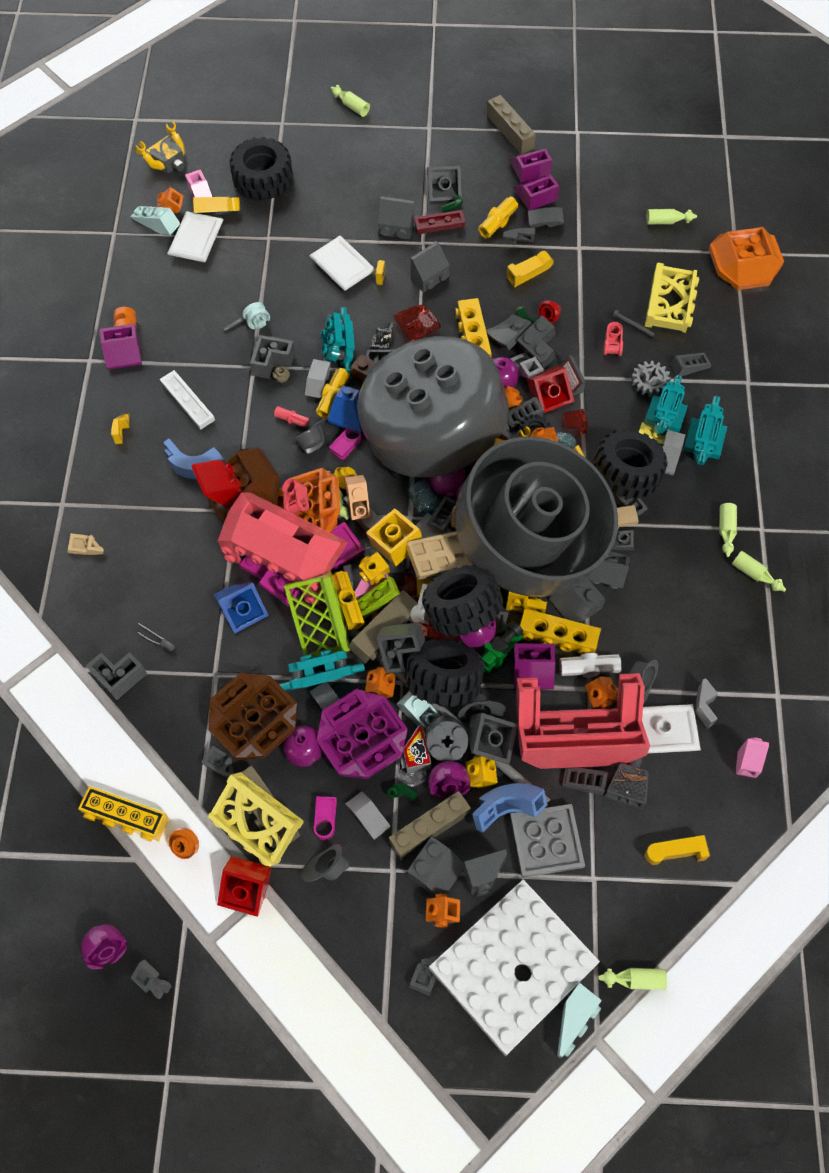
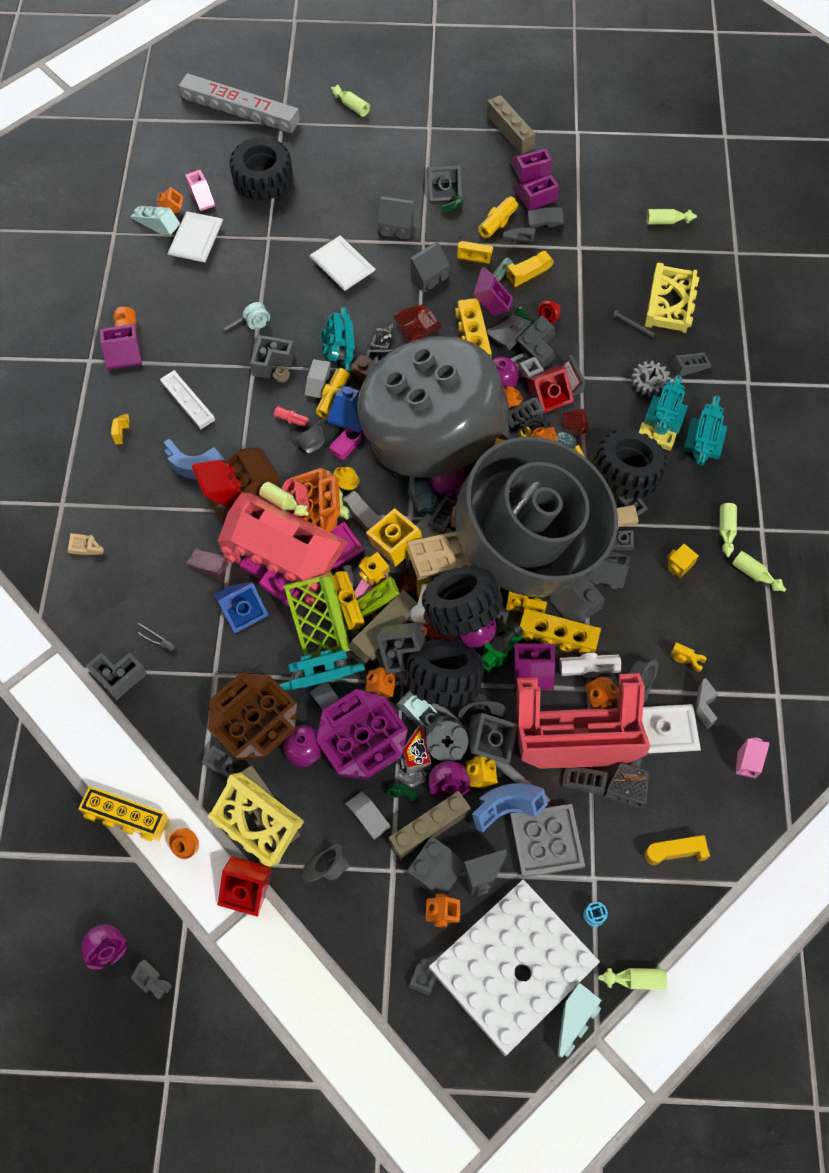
torso [135,121,185,173] -> none
yellow leg [192,197,240,213] -> none
dark pink piece [313,796,337,840] -> none
light nougat slope [345,475,370,520] -> none
yellow tile [375,260,385,285] -> none
dark red plate [414,210,466,234] -> none
coral piece [603,322,623,356] -> none
light grey slope [663,430,685,476] -> none
orange piece [709,227,784,290] -> none
none -> light grey brick [179,73,300,133]
none -> clear pink slope [187,549,229,579]
none -> yellowish green wheel [259,482,309,516]
none -> yellow panel [457,241,493,264]
none -> magenta slope [474,267,513,316]
none -> sand green piece [493,258,513,281]
none -> medium azure wheel [583,902,608,927]
none -> yellow brick [666,544,699,578]
none -> yellow plate [670,643,707,672]

